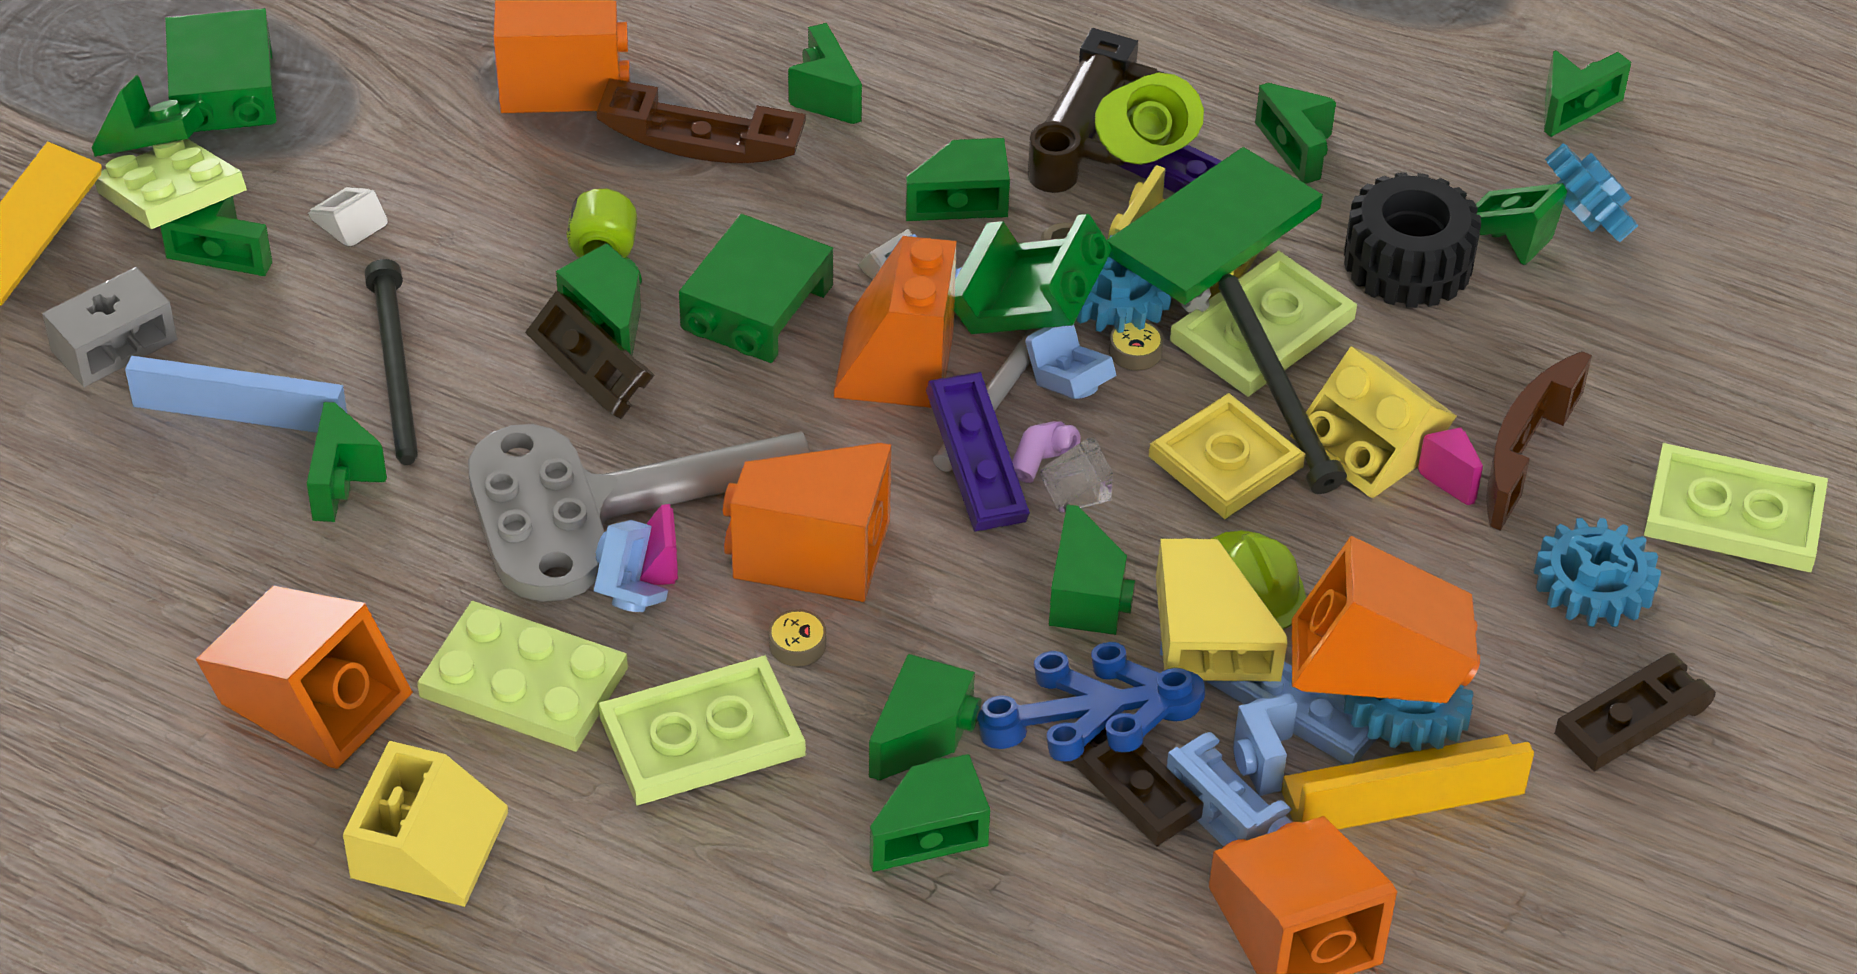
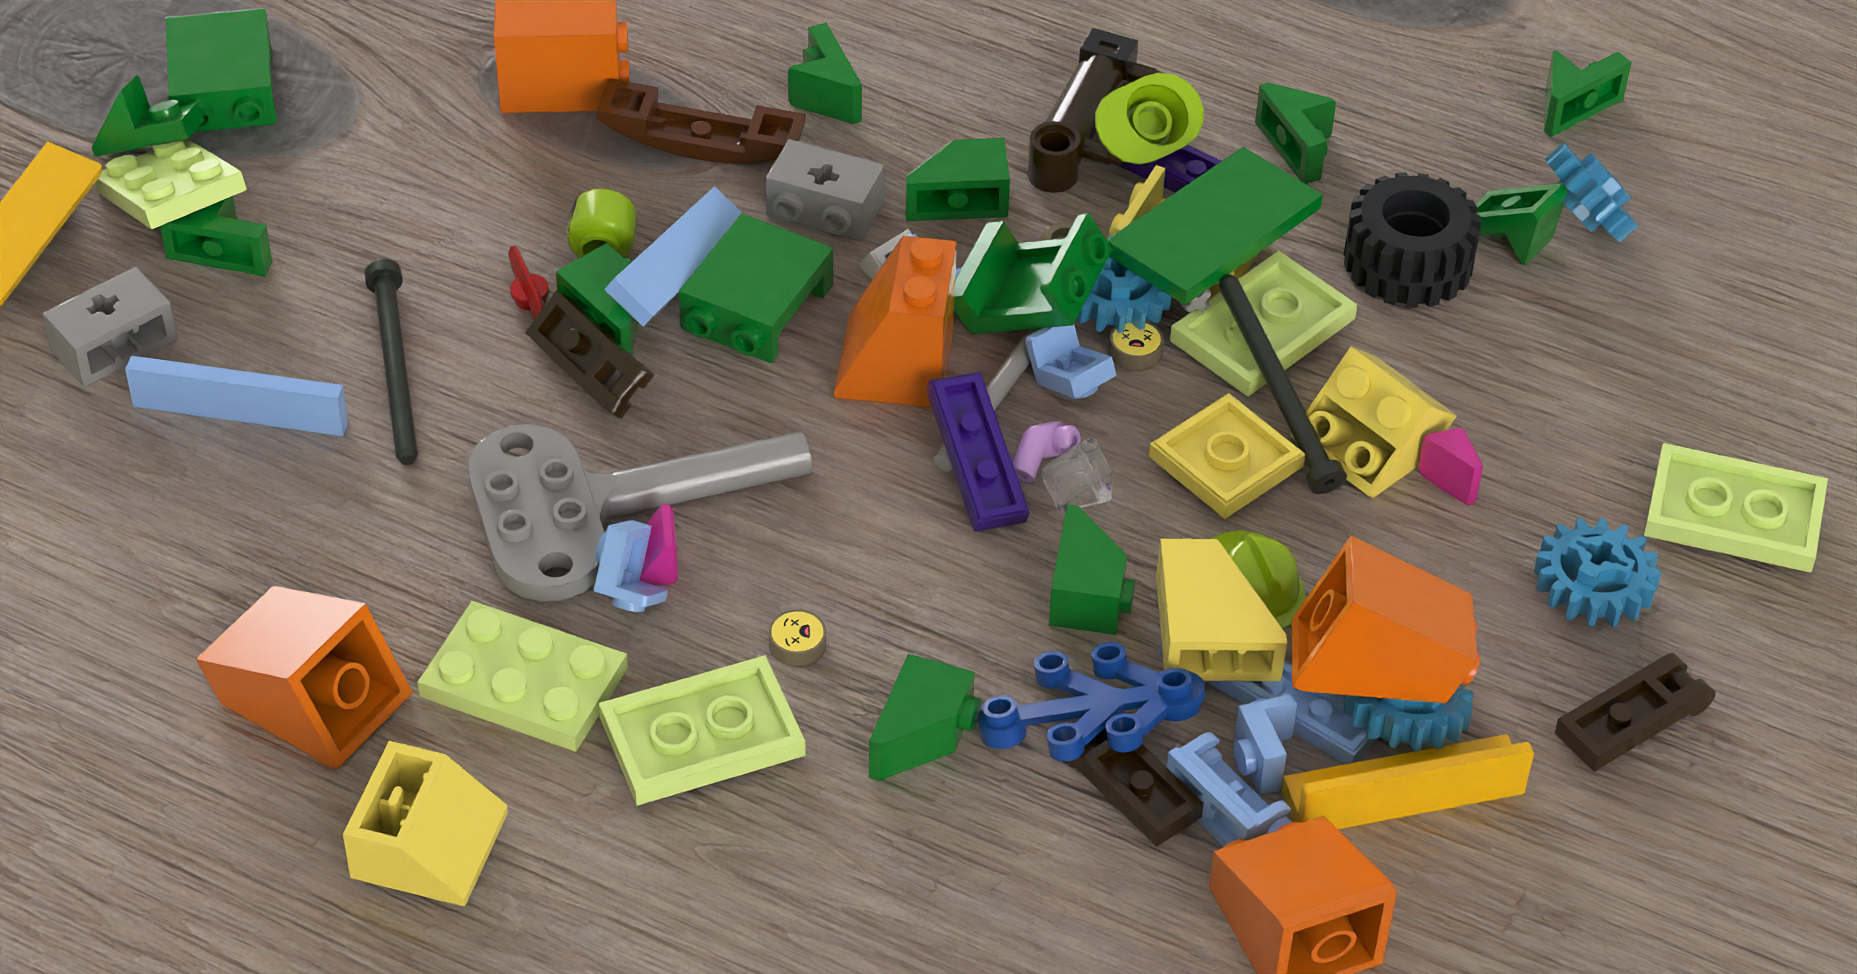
green slope [307,402,387,522] -> none
white slope [308,187,388,246] -> none
orange slope [723,443,891,602] -> none
green slope [869,754,990,872] -> none
reddish brown slope [1486,351,1592,531] -> none
none -> red piece [508,245,549,320]
none -> light blue tile [604,186,743,327]
none -> light grey brick [766,139,885,242]

